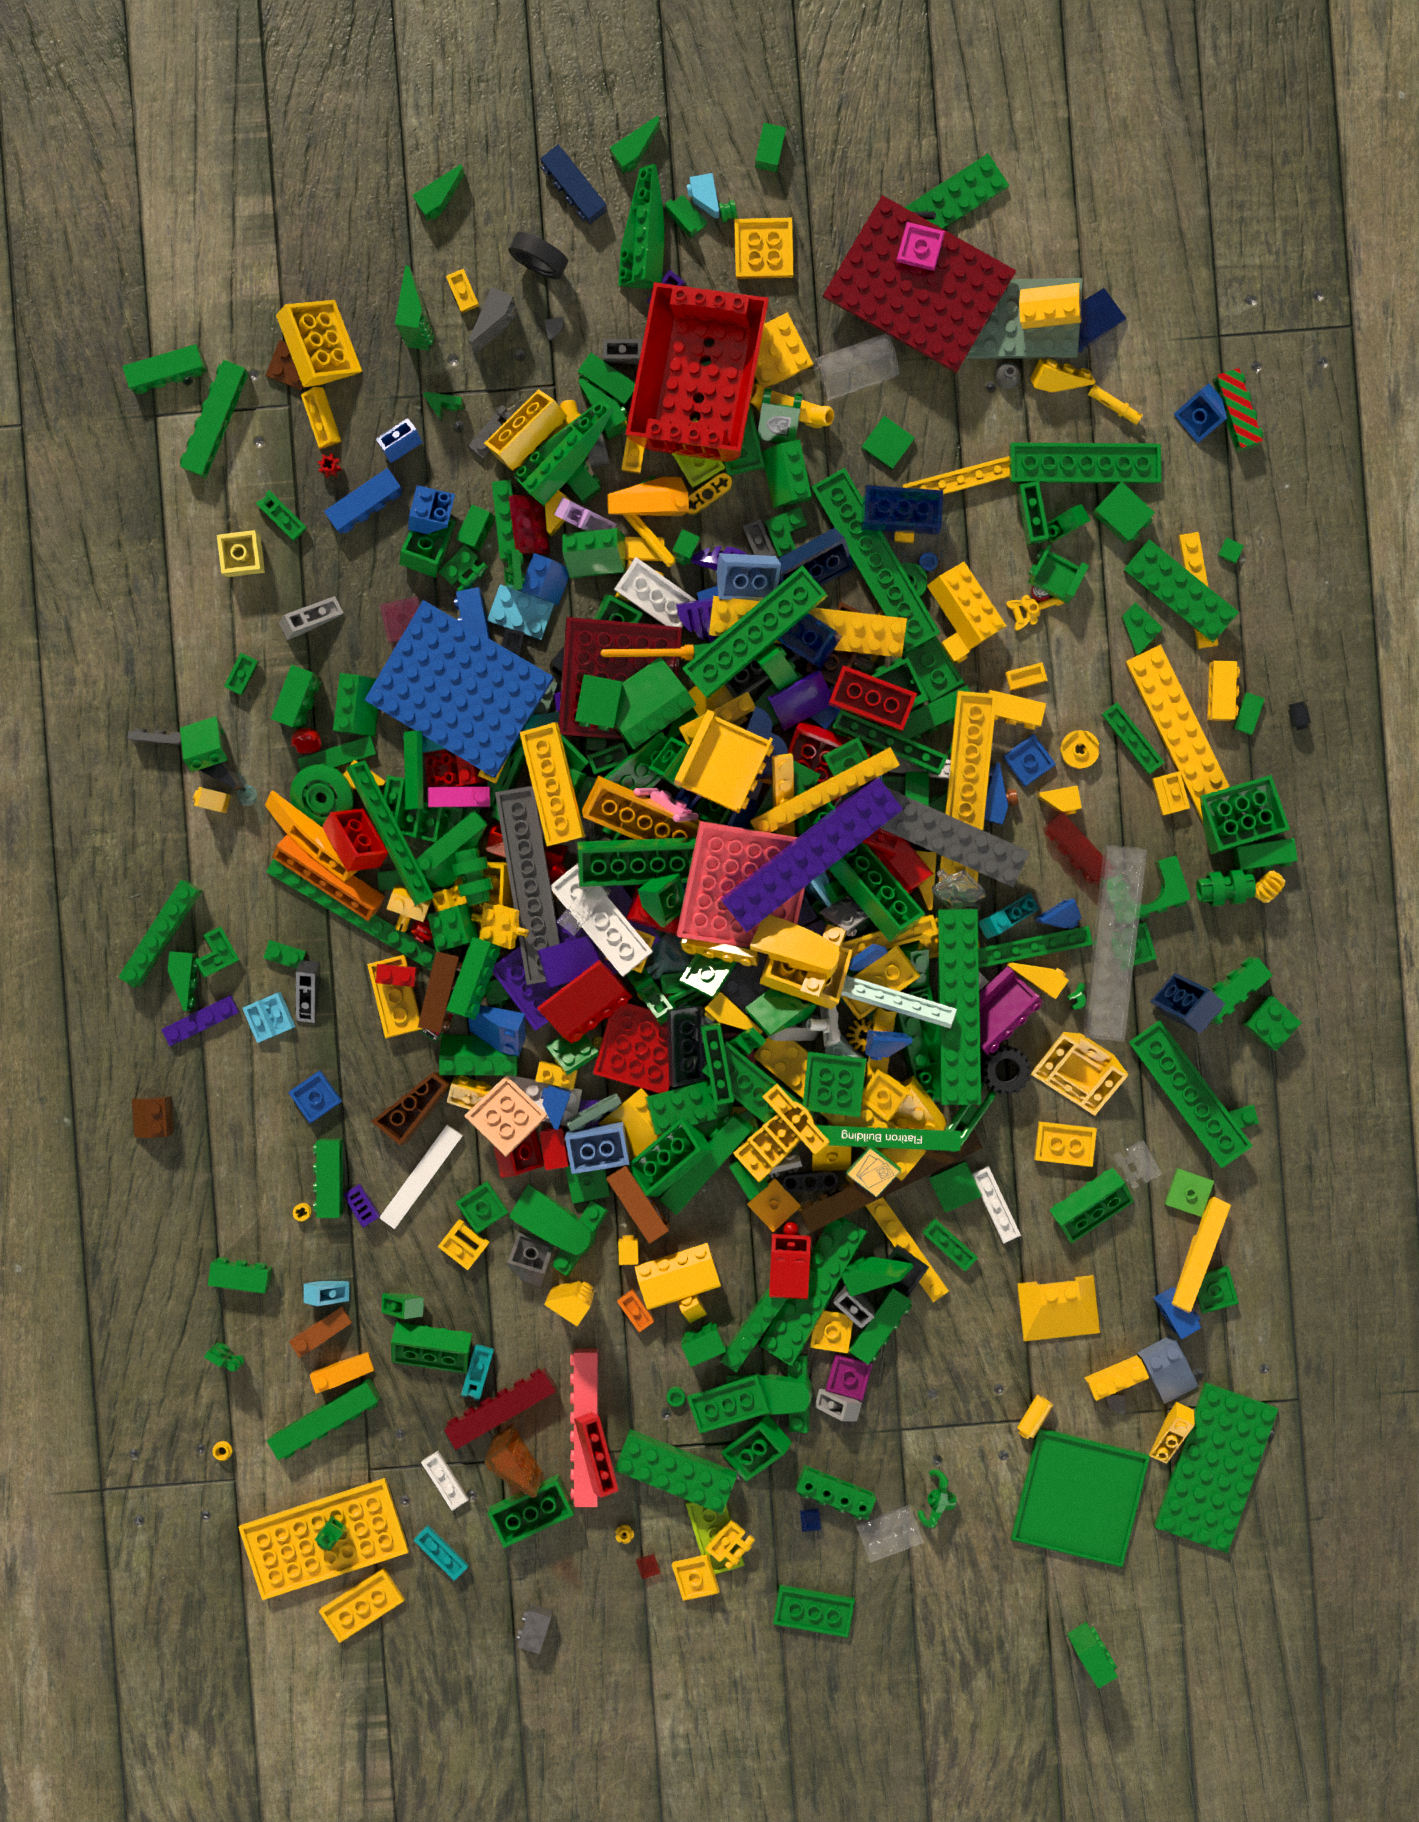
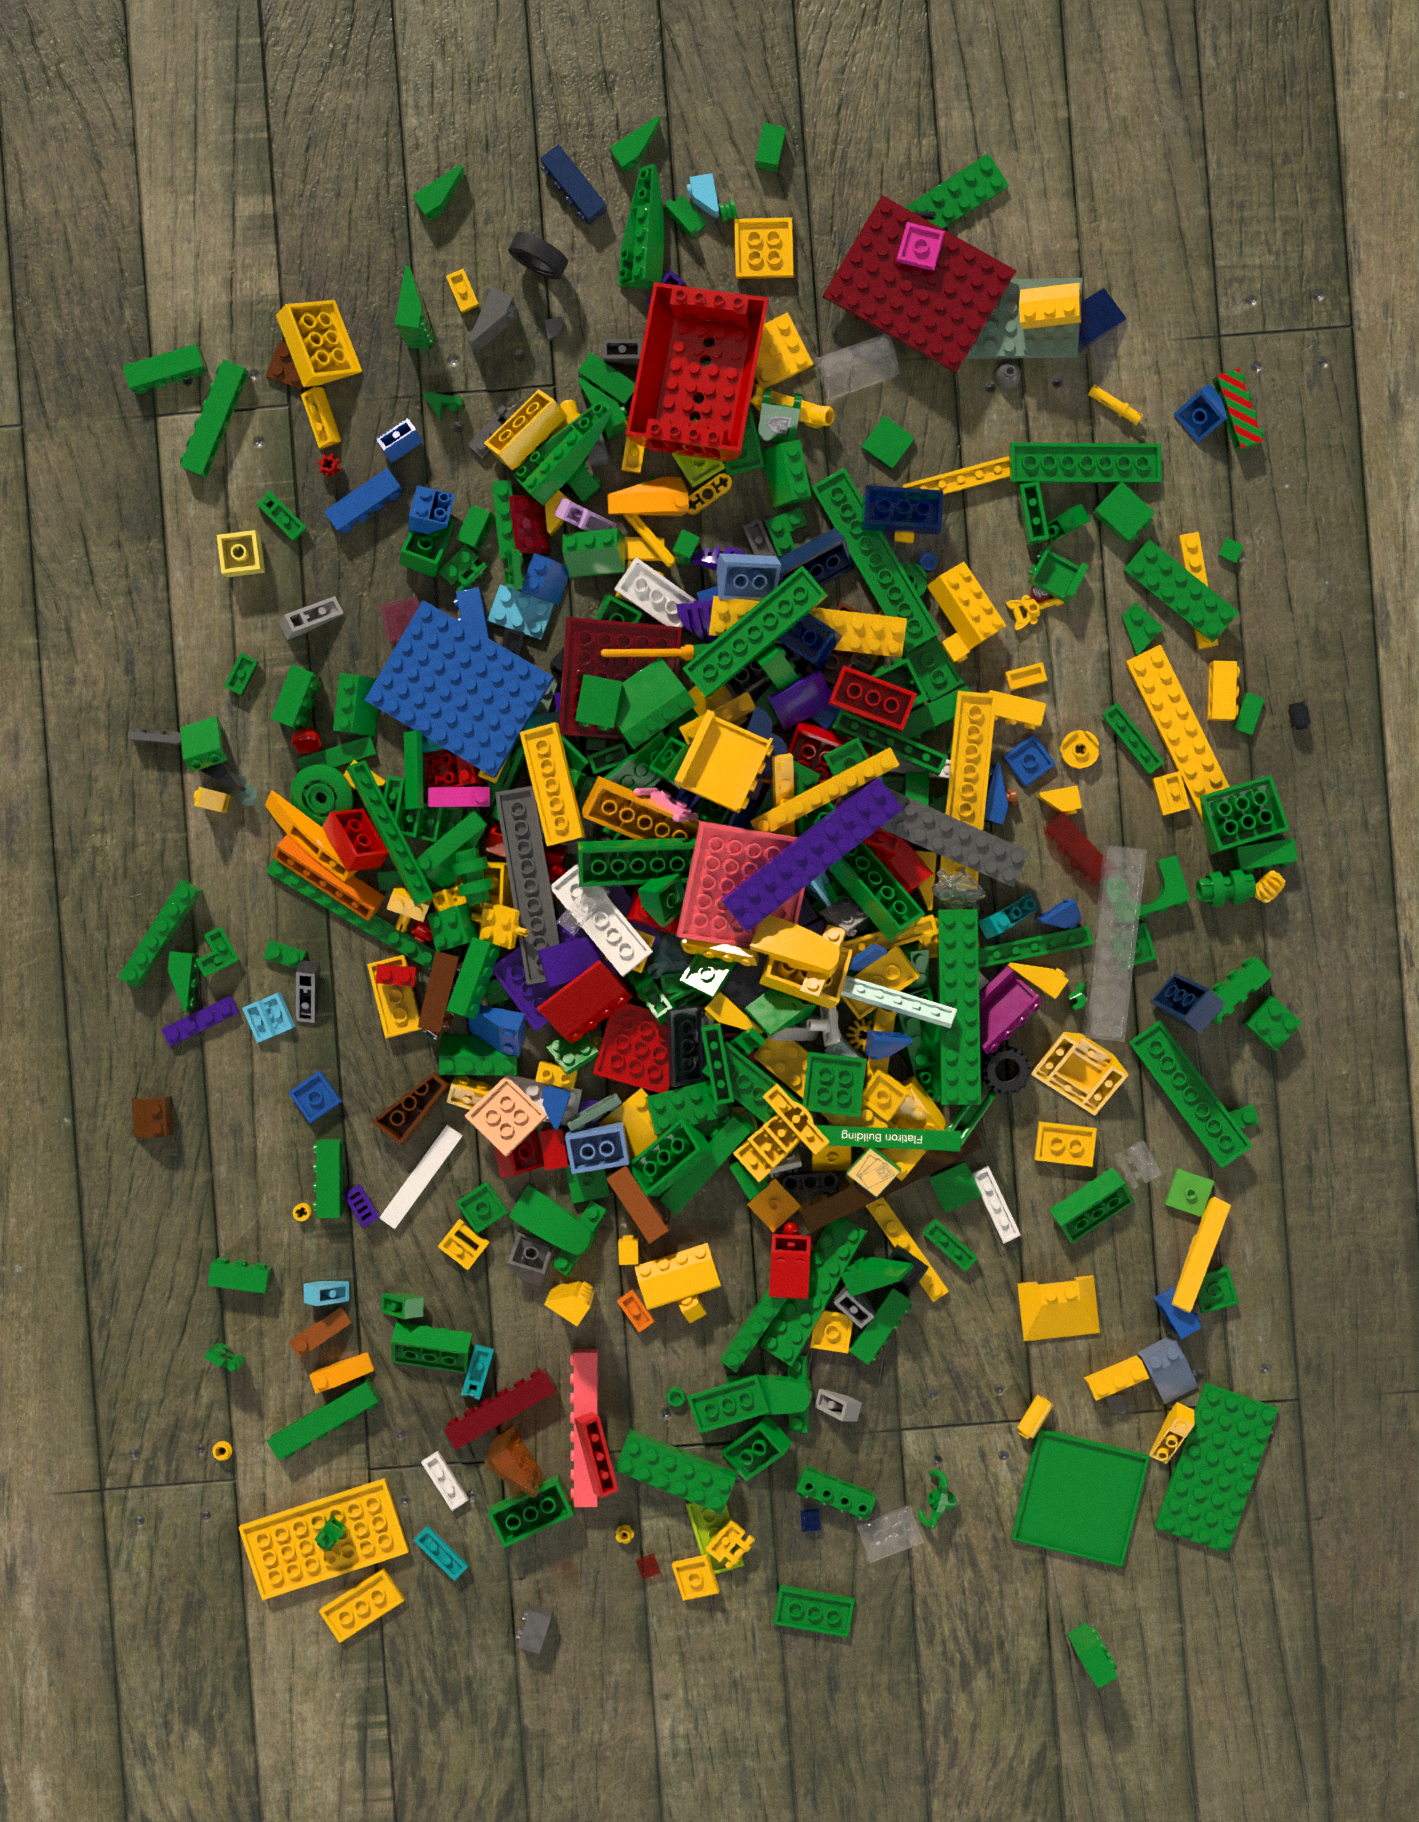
green brick [681,1322,726,1367] -> none
magenta tile [825,1352,873,1401] -> none
yellow slope [1030,358,1096,393] -> none

